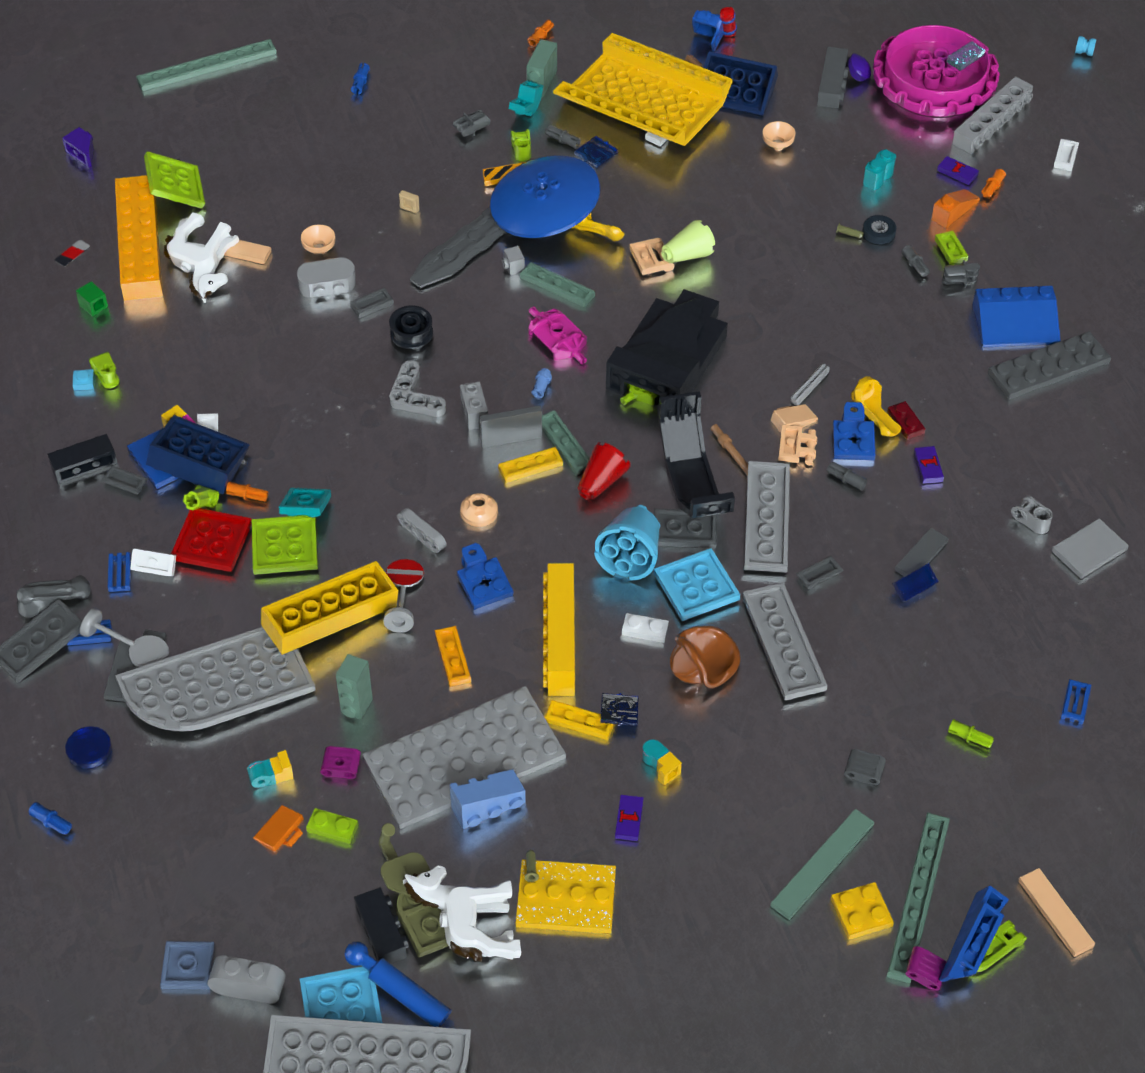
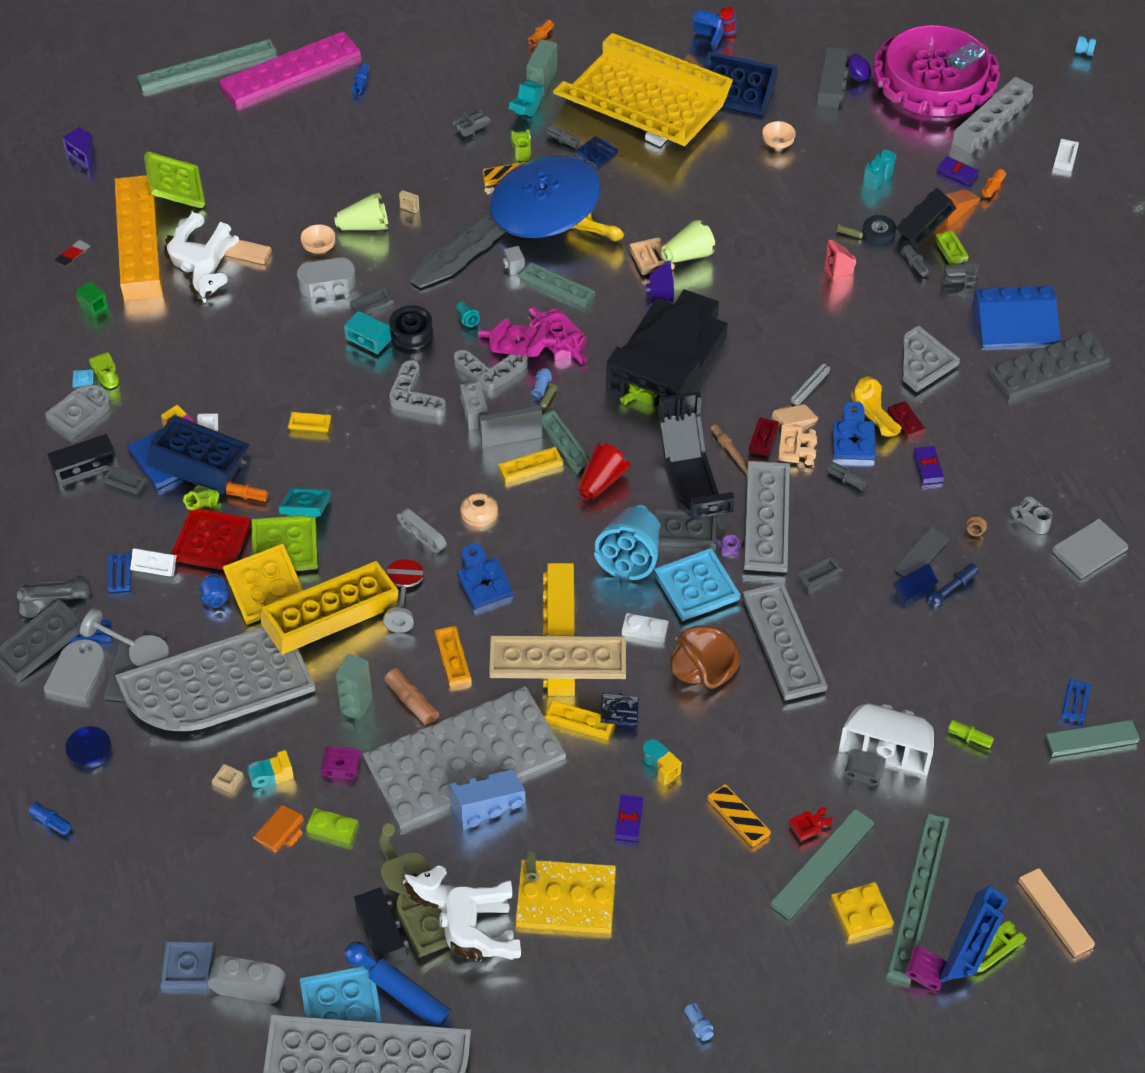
none -> light grey tile [44,639,105,703]
none -> light grey tile [45,385,111,438]
none -> blue head [199,574,229,608]
none -> tan tile [212,764,244,794]
none -> dark pink plate [219,31,361,105]
none -> yellow plate [223,544,303,625]
none -> yellow tile [288,412,332,433]
none -> yellowish green cone [334,193,388,231]
none -> teal brick [344,311,391,354]
none -> nougat axle [384,668,439,726]
none -> light grey beam [454,350,528,391]
none -> teal cone [456,302,480,327]
none -> dark pink plate [479,318,560,357]
none -> tan plate [490,636,626,679]
none -> olive piece [539,383,558,410]
none -> dark purple slope [646,261,674,303]
none -> medium blue animal [684,1003,714,1041]
none -> light orange tile [707,784,771,848]
none -> medium lavender plate [717,534,744,556]
none -> dark red plate [748,417,779,456]
none -> red plate [789,807,833,842]
none -> coral slope [824,240,856,280]
none -> white hips [839,703,934,776]
none -> black brick [896,188,957,249]
none -> light grey plate [903,325,960,392]
none -> dark blue pin [926,563,979,607]
none -> medium nougat plate [966,515,987,536]
none -> sand green tile [1045,720,1140,757]

